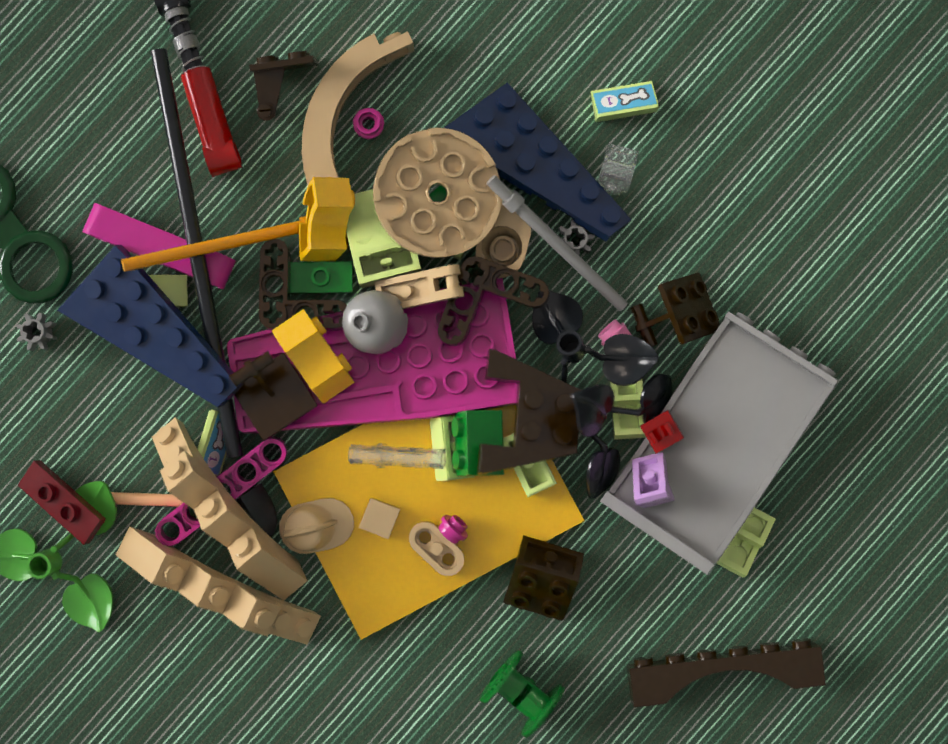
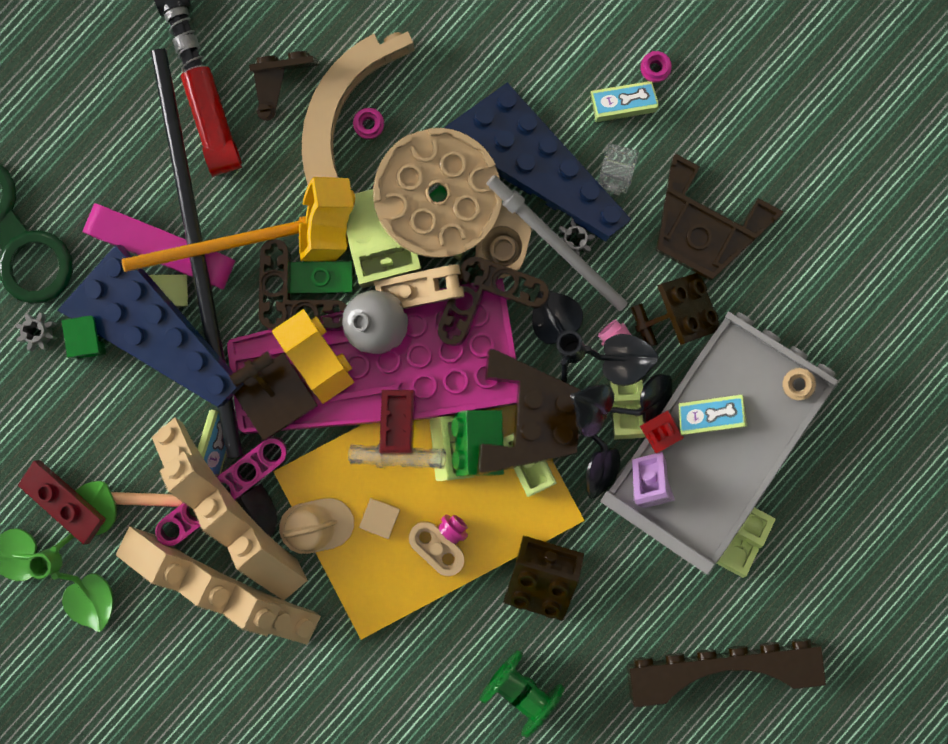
none -> green panel [62,315,106,360]
none -> dark red plate [379,390,415,455]
none -> dark pink plate [640,51,672,83]
none -> dark brown wing [656,153,783,281]
none -> slope [679,395,747,435]
none -> tan plate [783,368,816,401]

